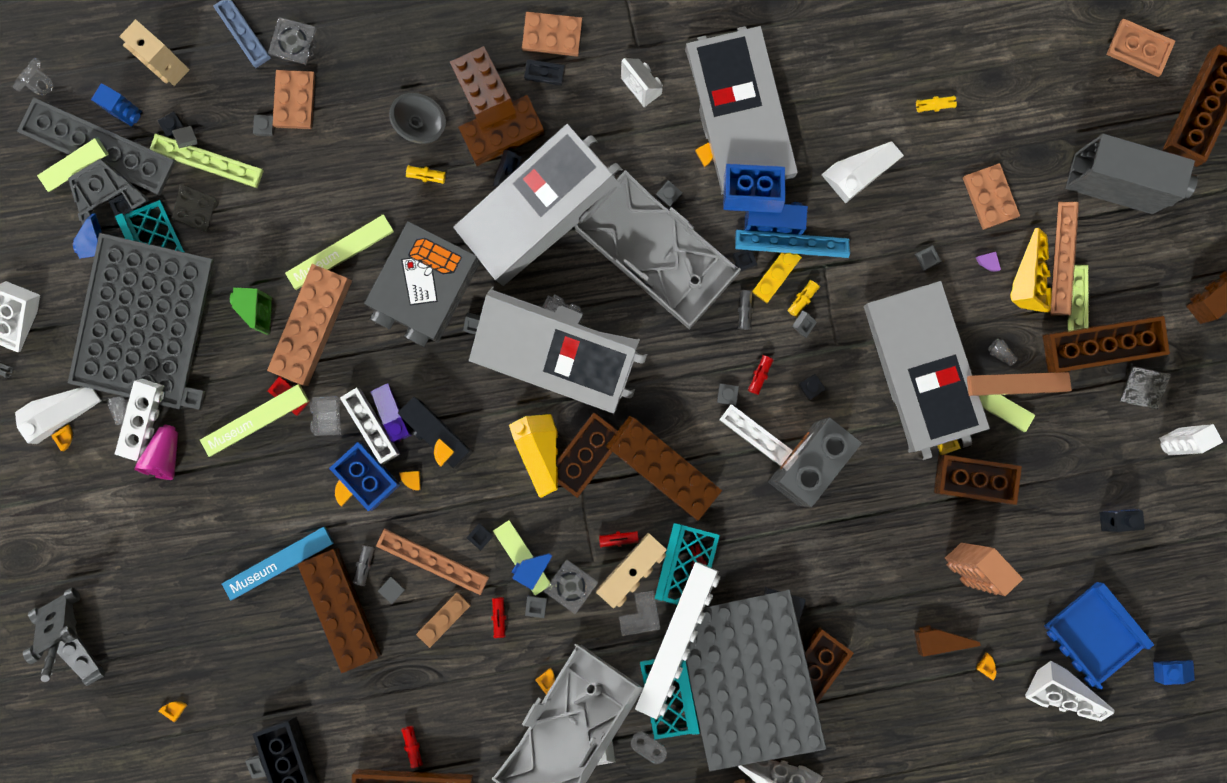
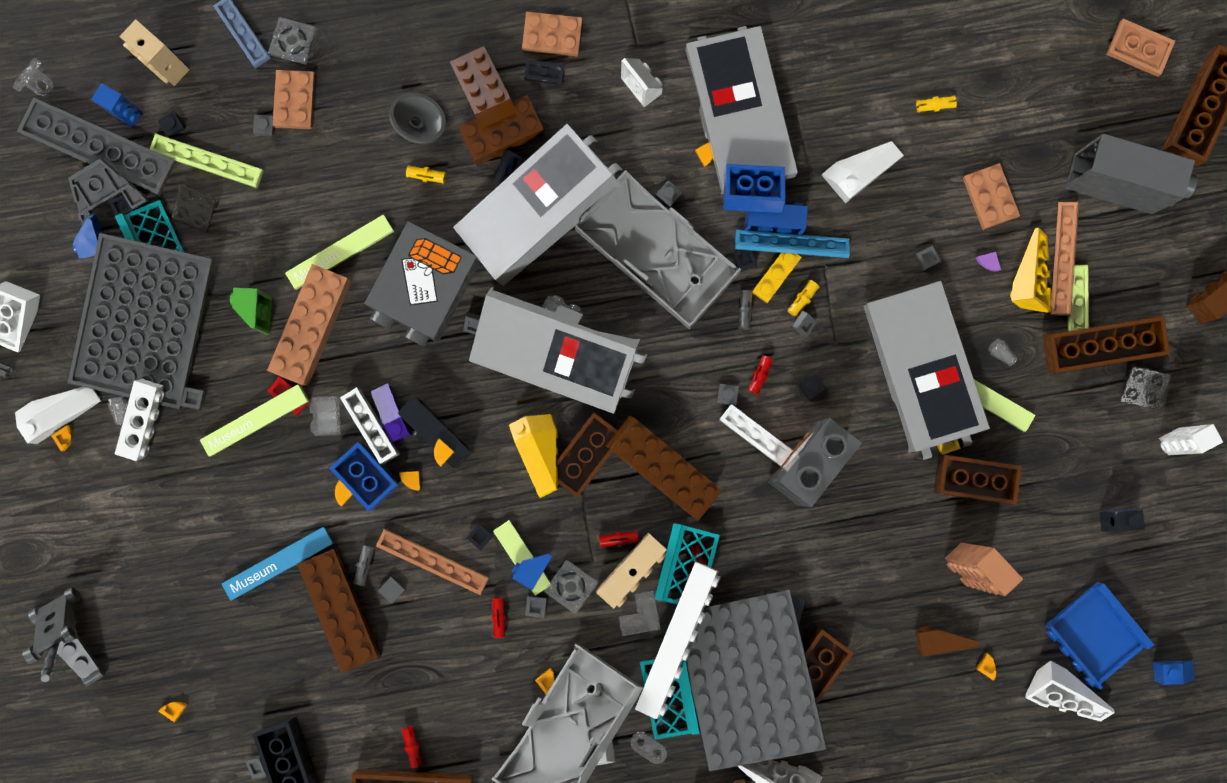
yellowish green tile [37,138,109,192] -> none
dark pink cone [135,425,178,480] -> none
dark grey tile [172,126,198,149] -> none
medium nougat plate [416,592,471,648] -> none
nougat tile [967,372,1072,396] -> none

